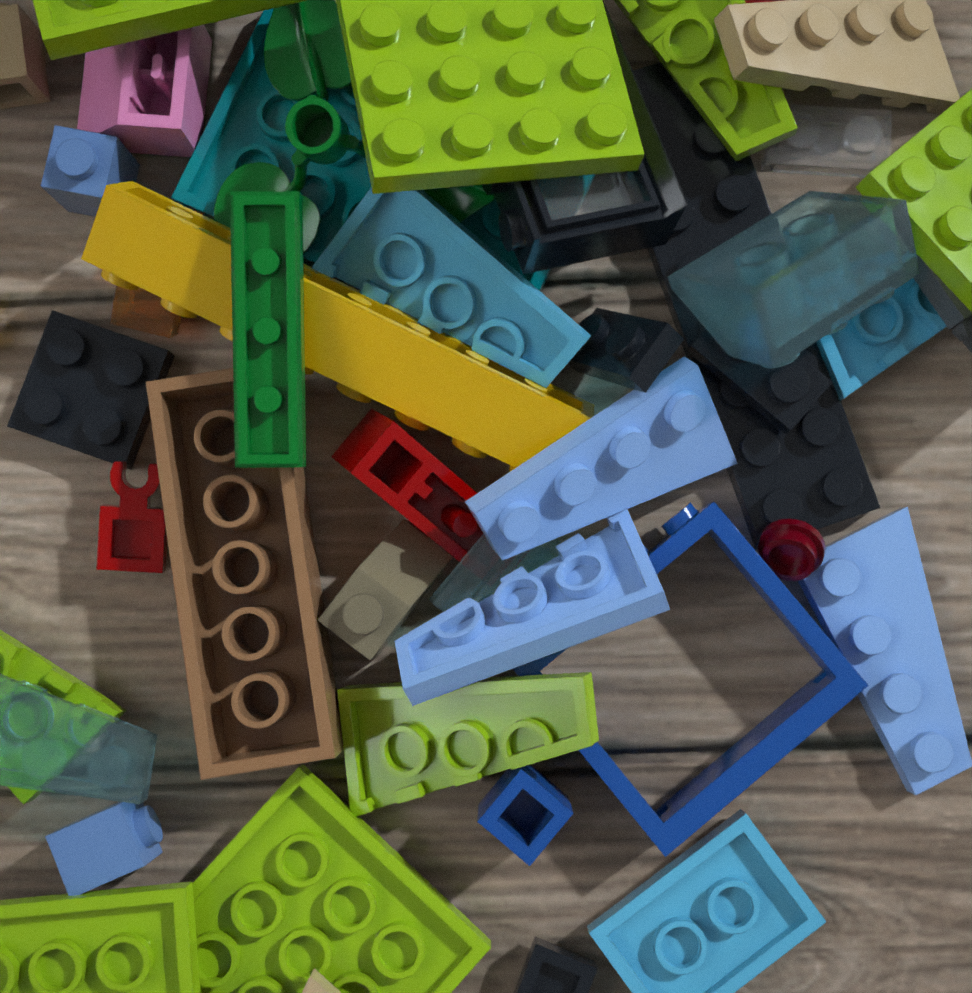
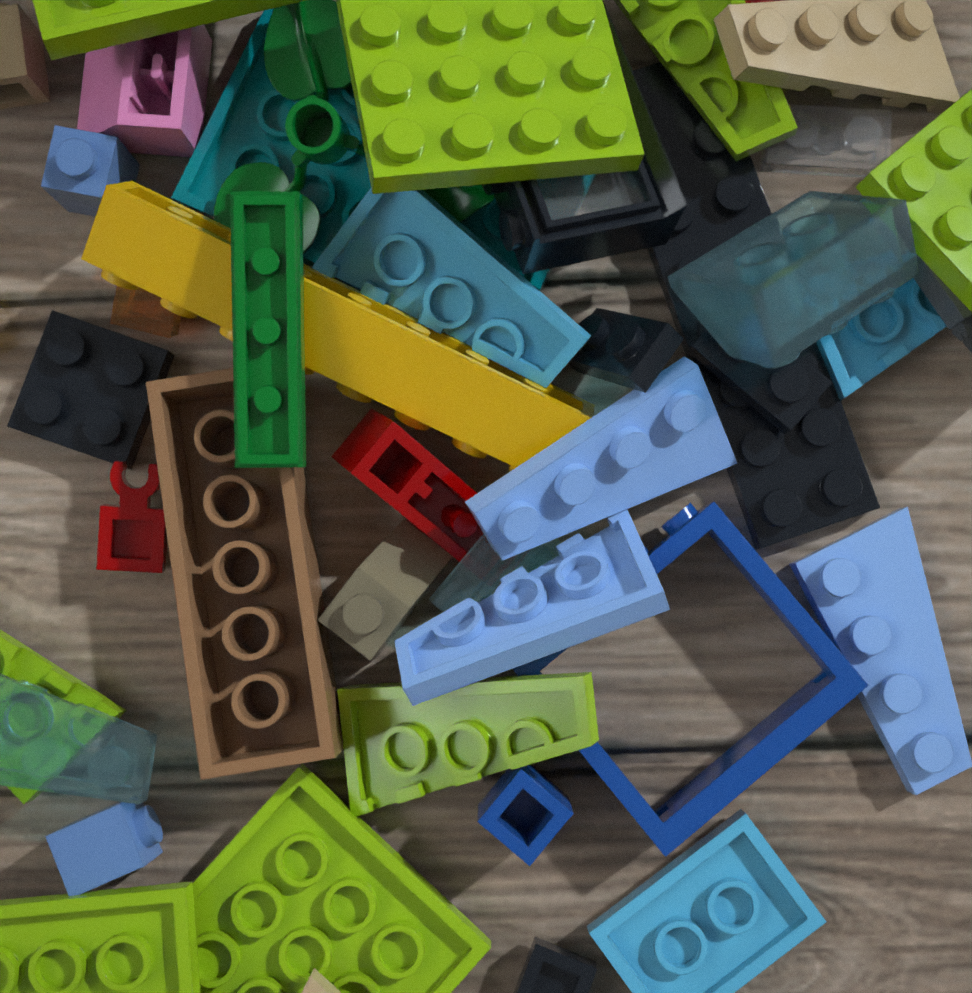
dark red plate [758,519,826,581] -> none

